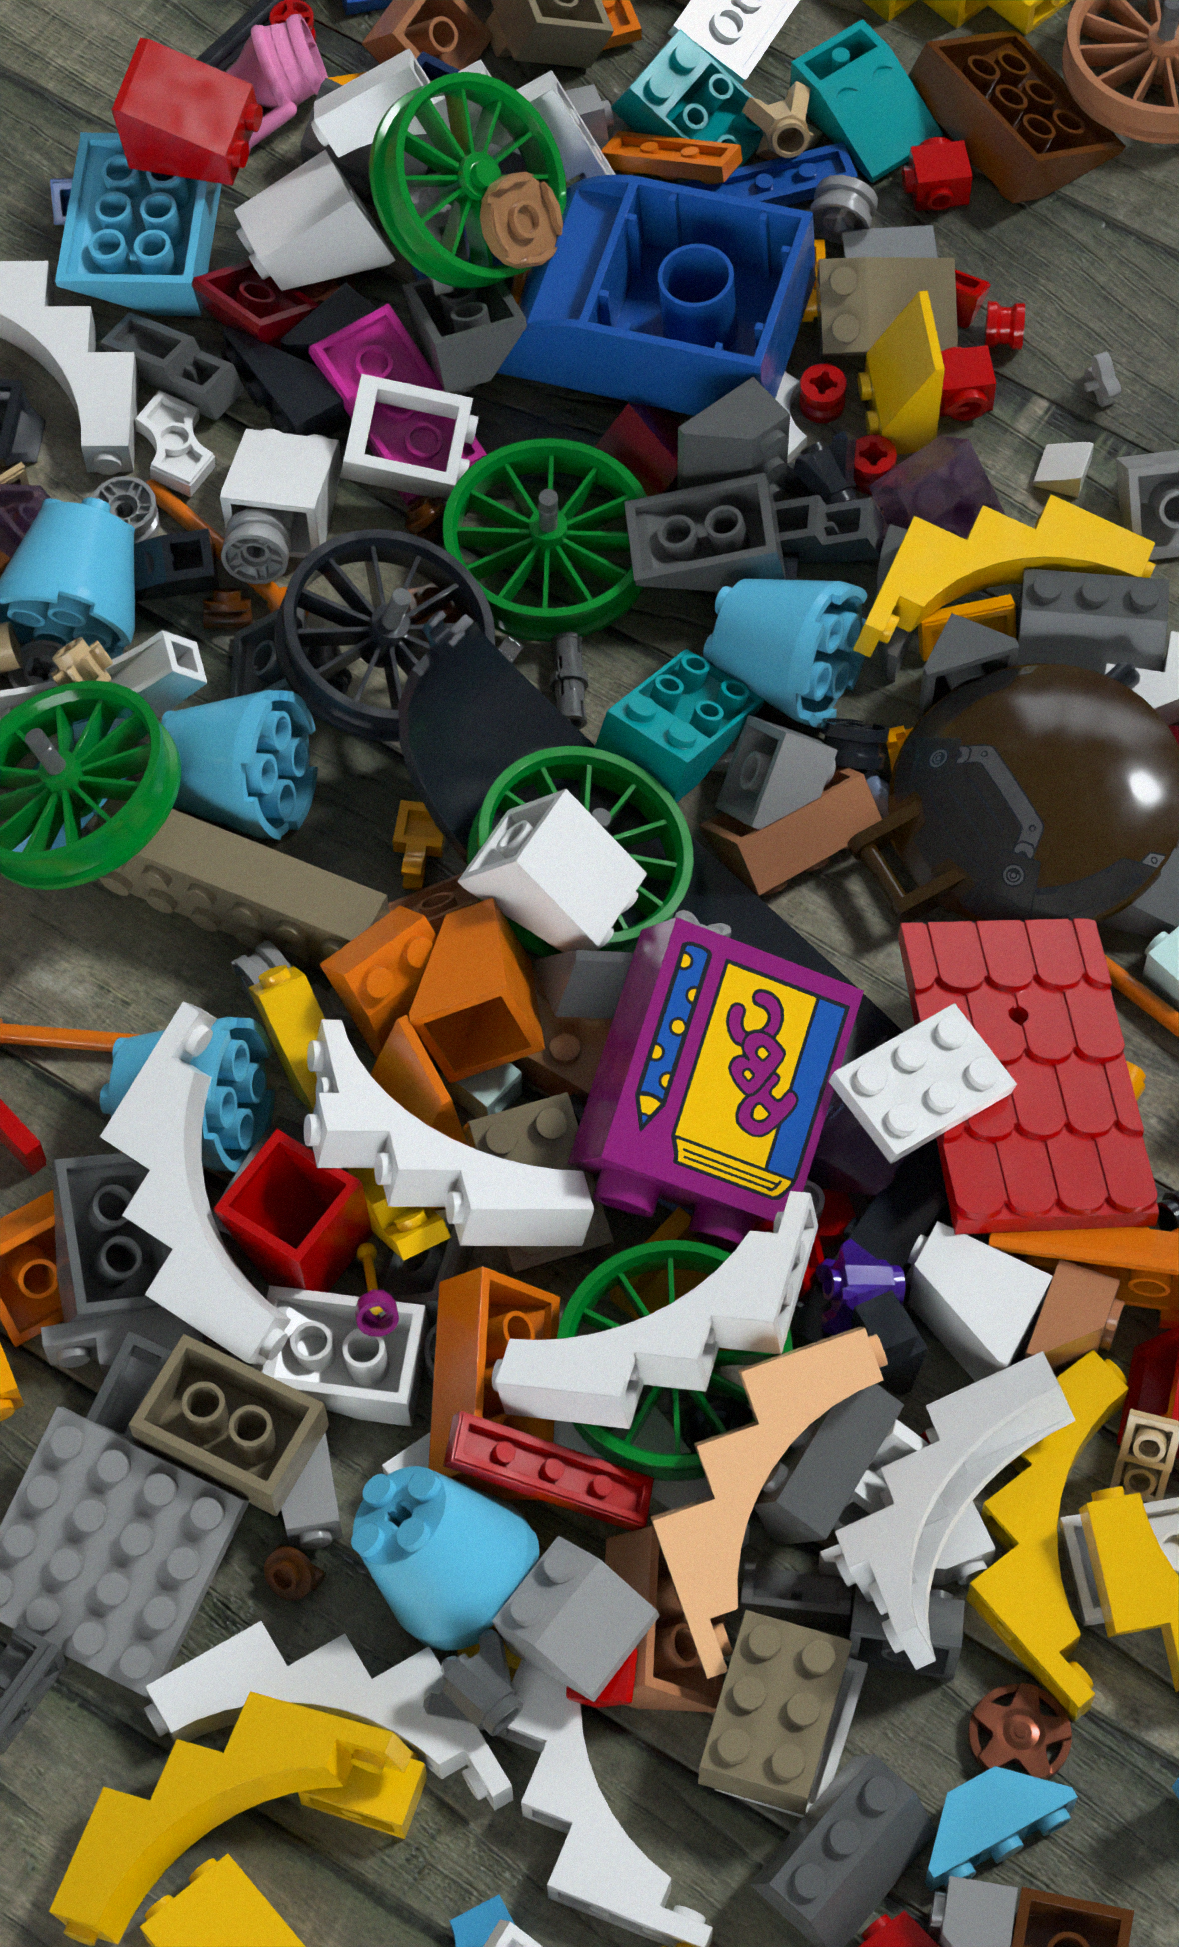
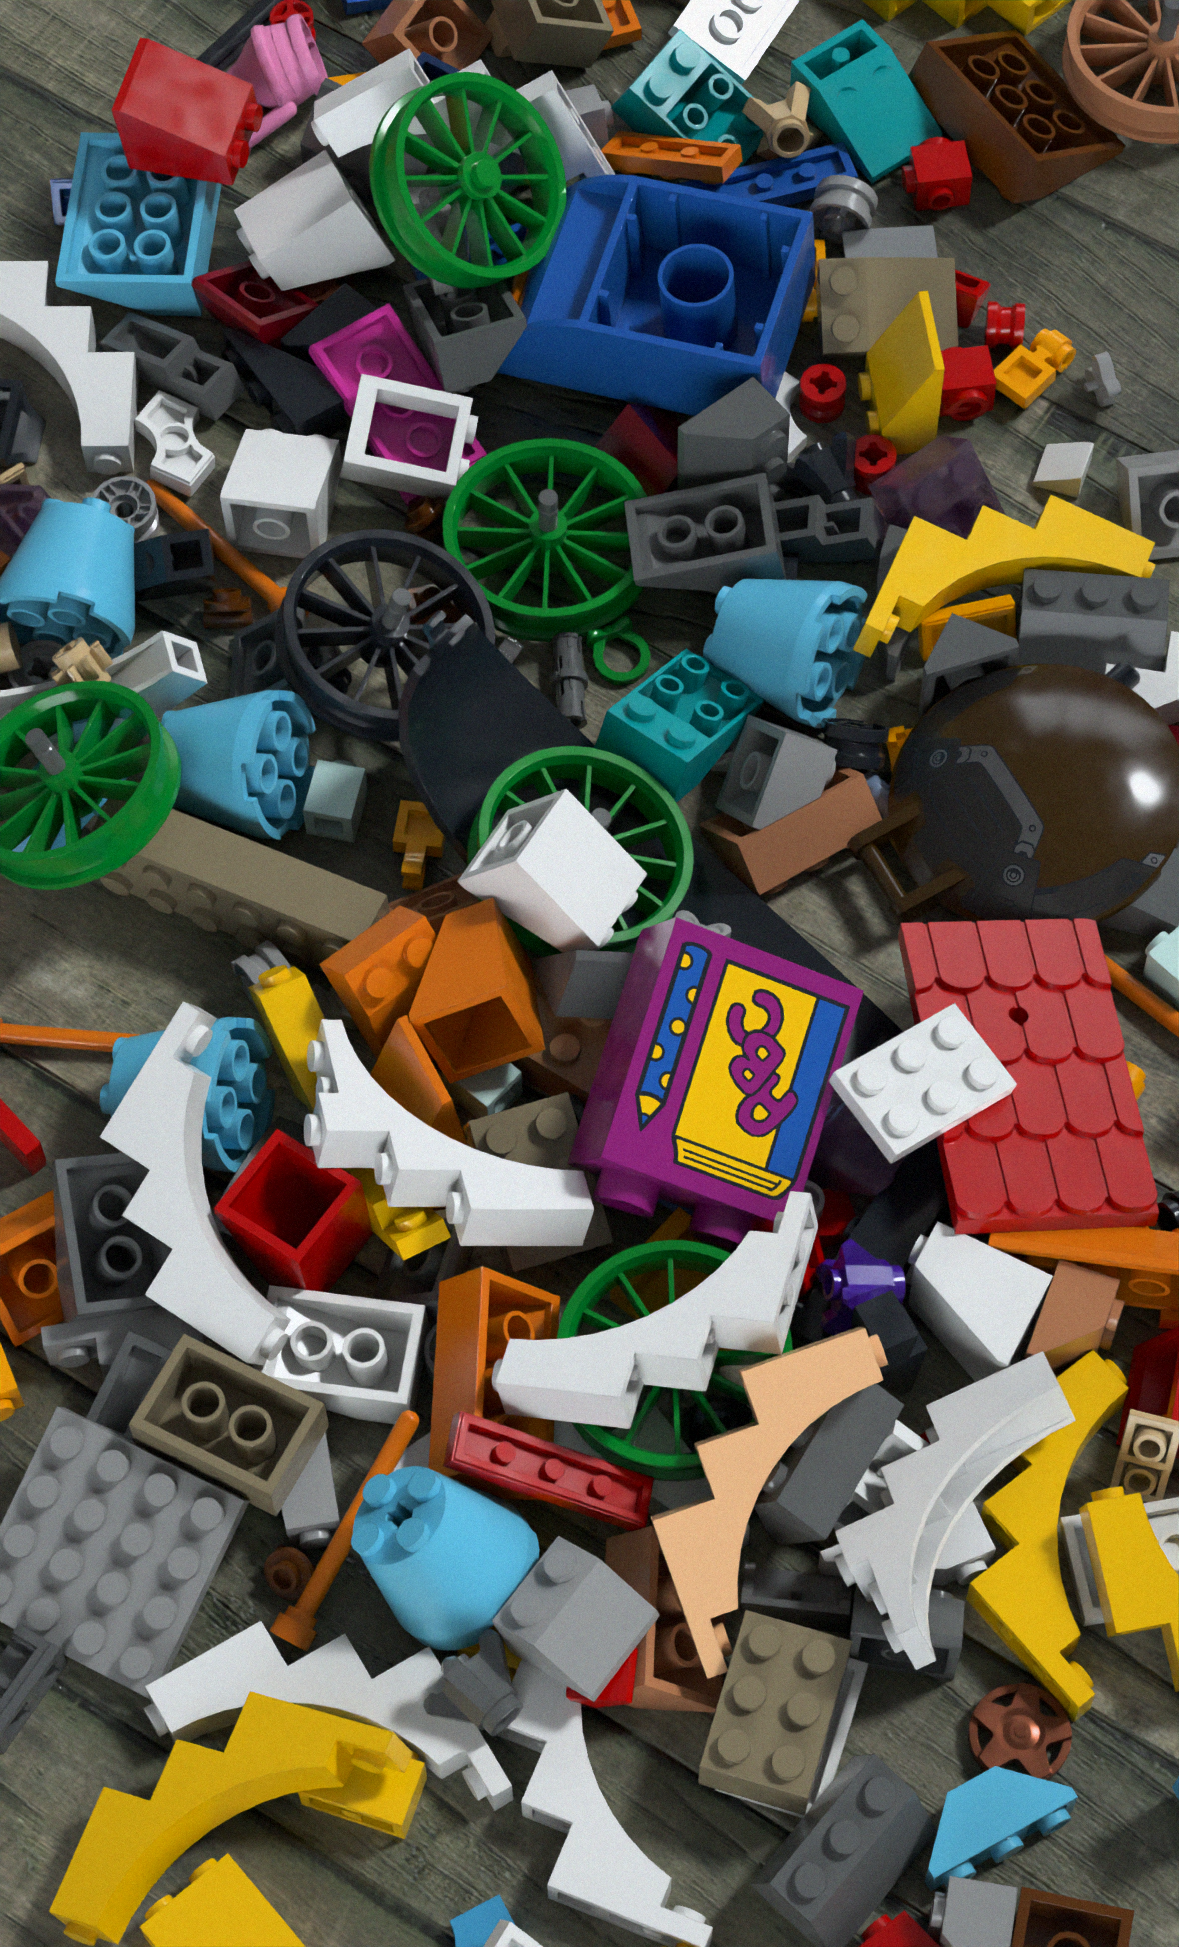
light grey wheel [221,509,293,584] -> none
magenta hinge [355,1242,399,1337] -> none
medium nougat tile [480,172,563,269] -> none
none -> orange piece [269,1410,419,1652]
none -> light aqua brick [303,759,368,843]
none -> green piece [586,616,651,686]
none -> light orange plate [994,328,1076,409]

